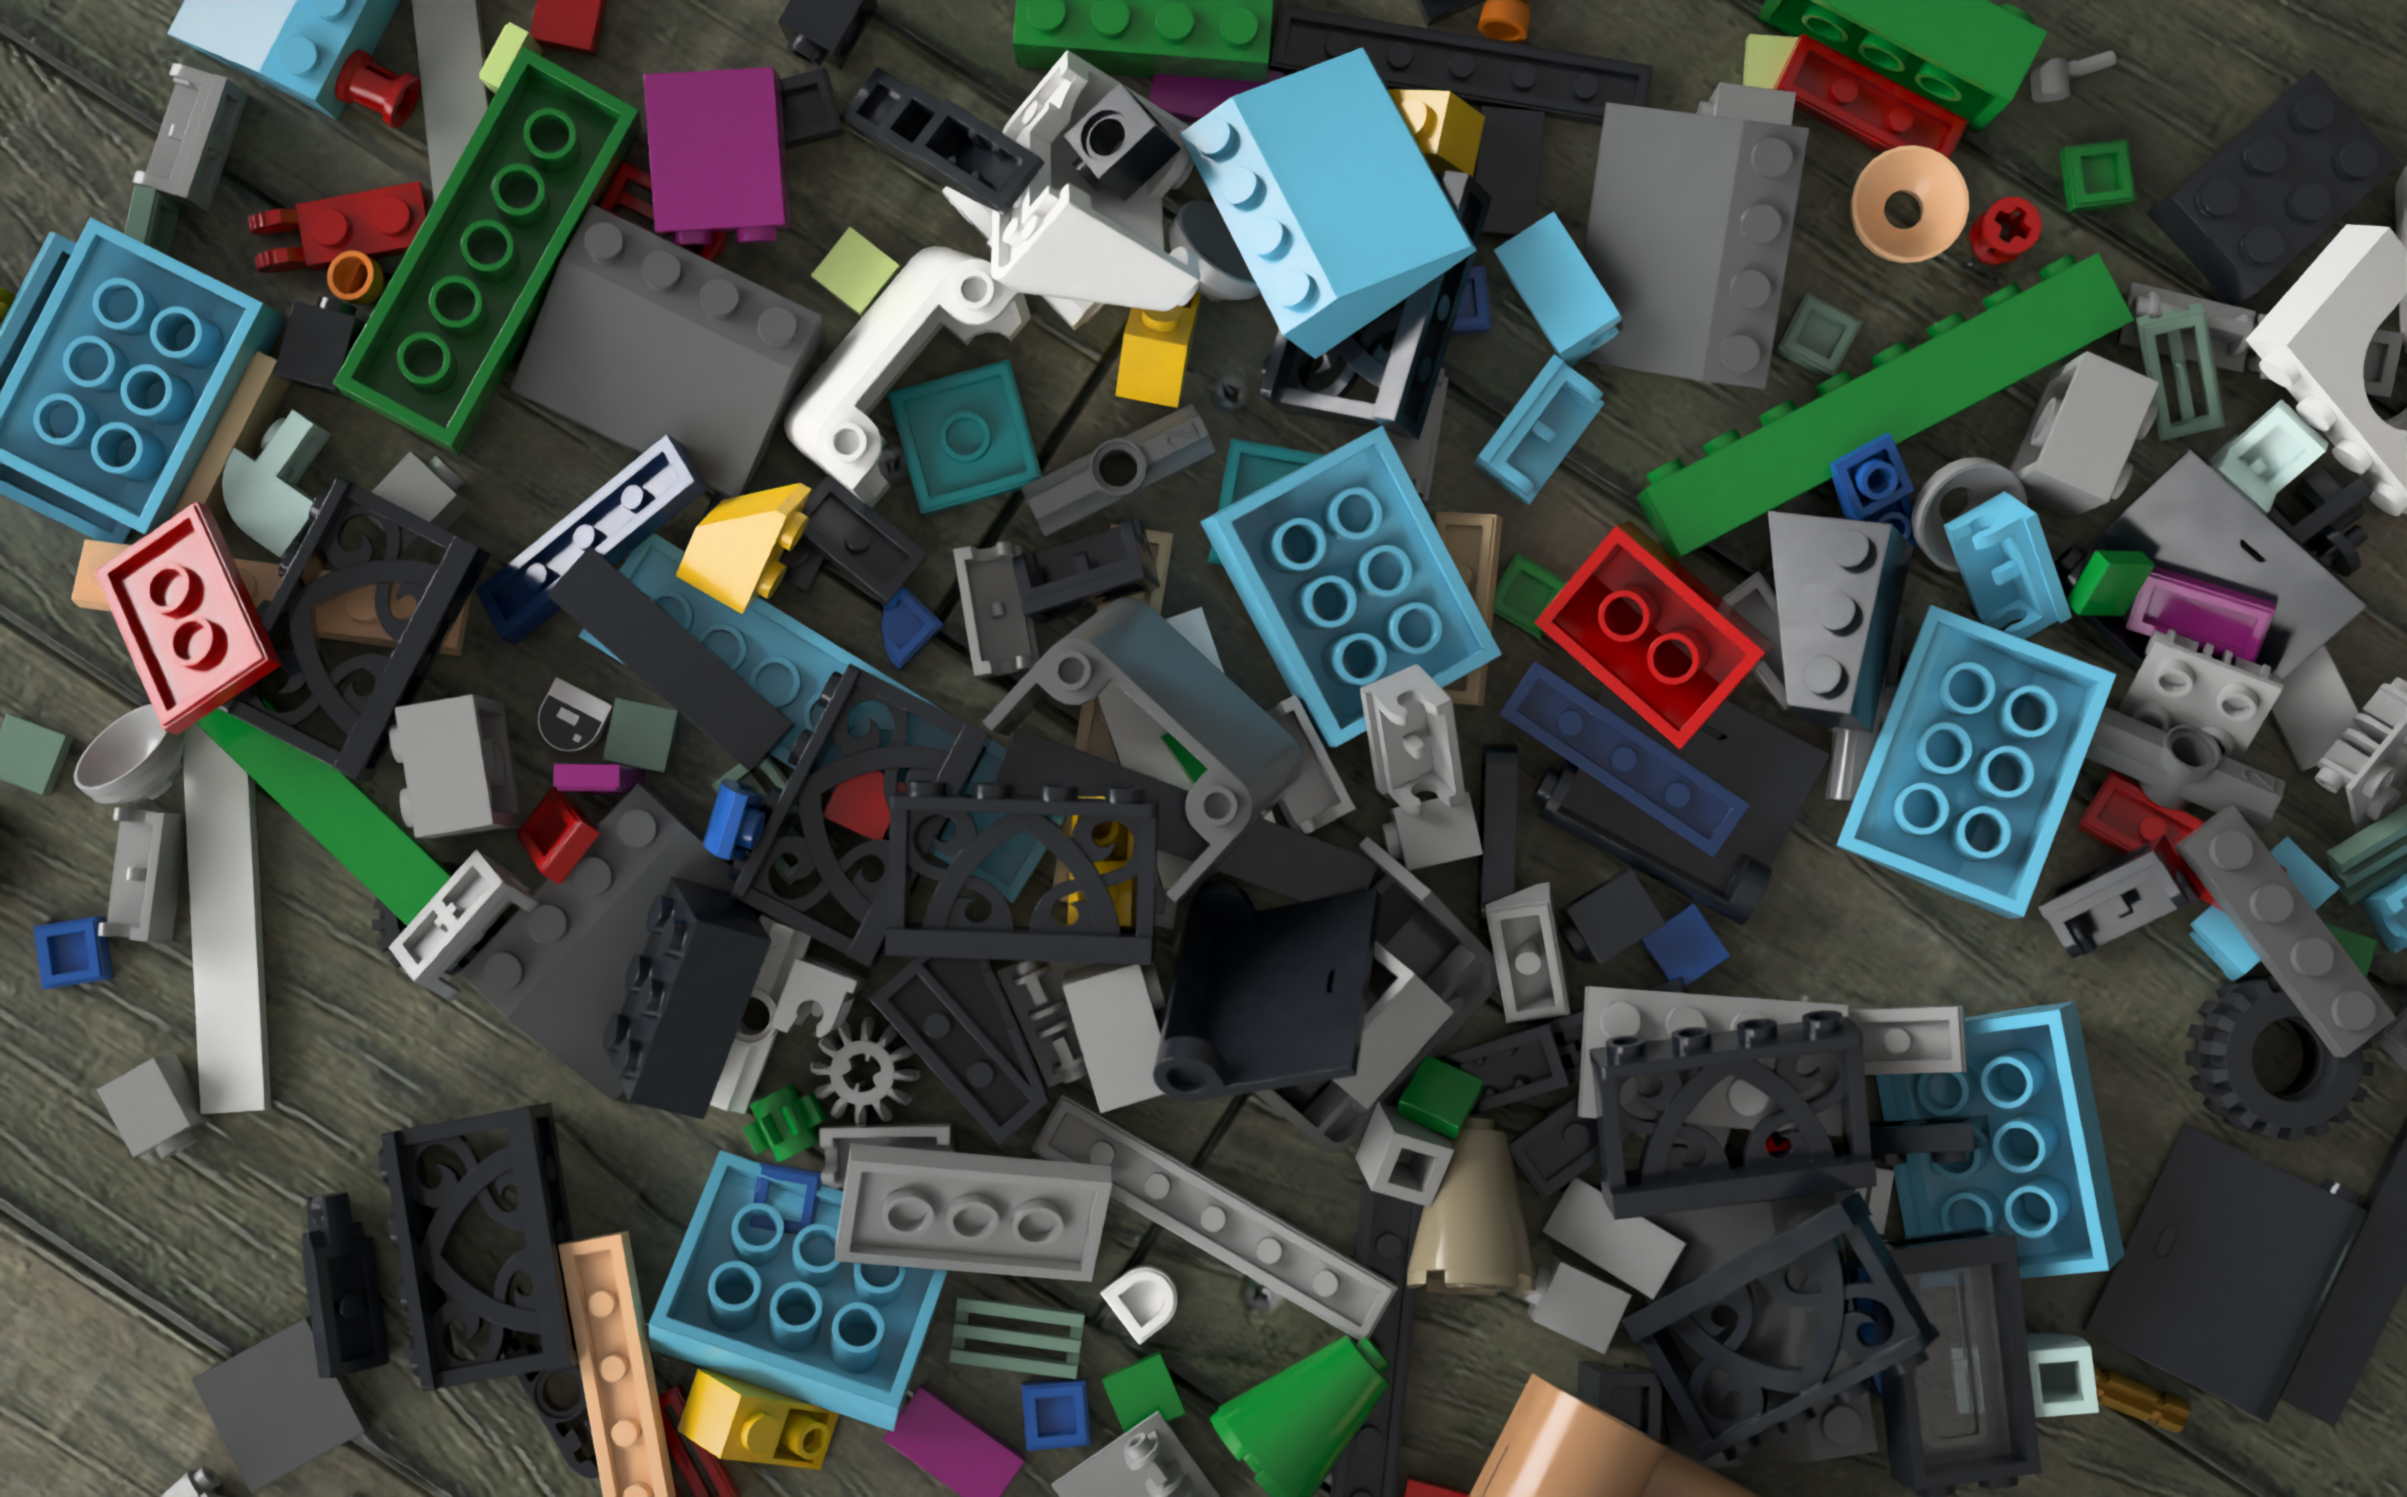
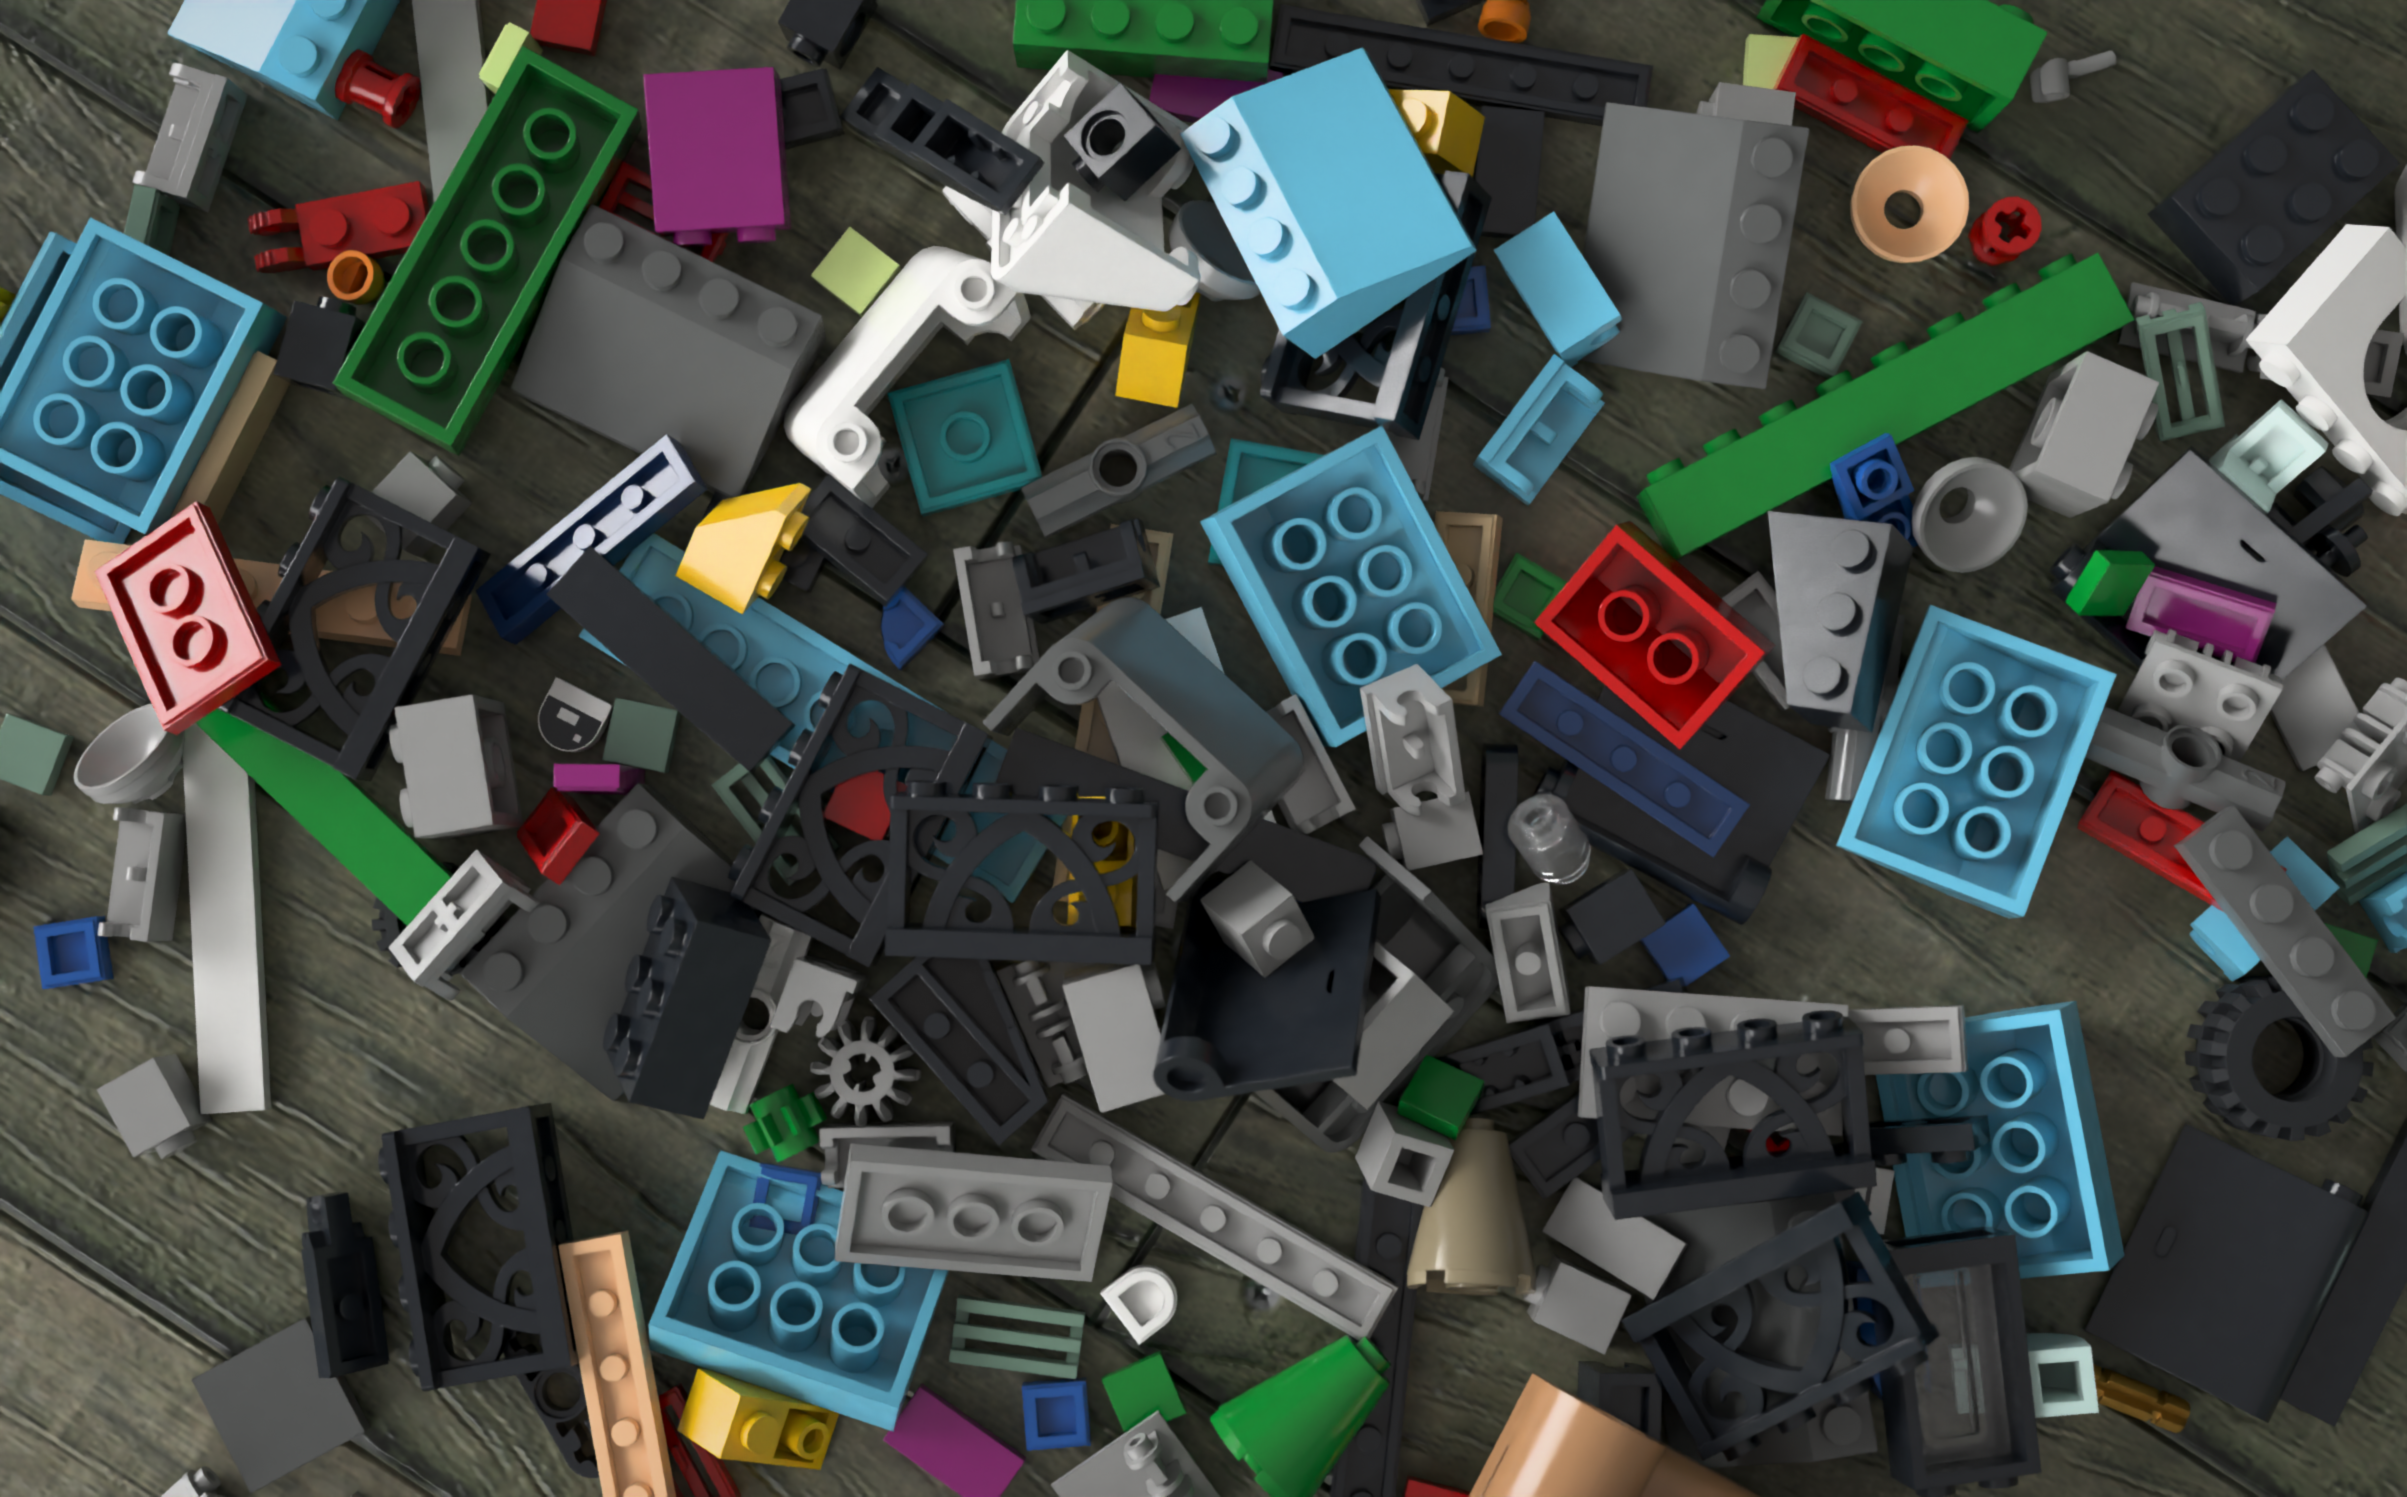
light aqua brick [222,410,332,559] -> none
blue slope [703,779,765,860] -> none
medium azure hinge [1943,491,2072,639] -> none
hinge [2038,835,2201,958] -> none
green tile [2059,139,2137,213] -> none
none -> light grey brick [1200,860,1315,978]
none -> clear brick [1508,794,1591,885]

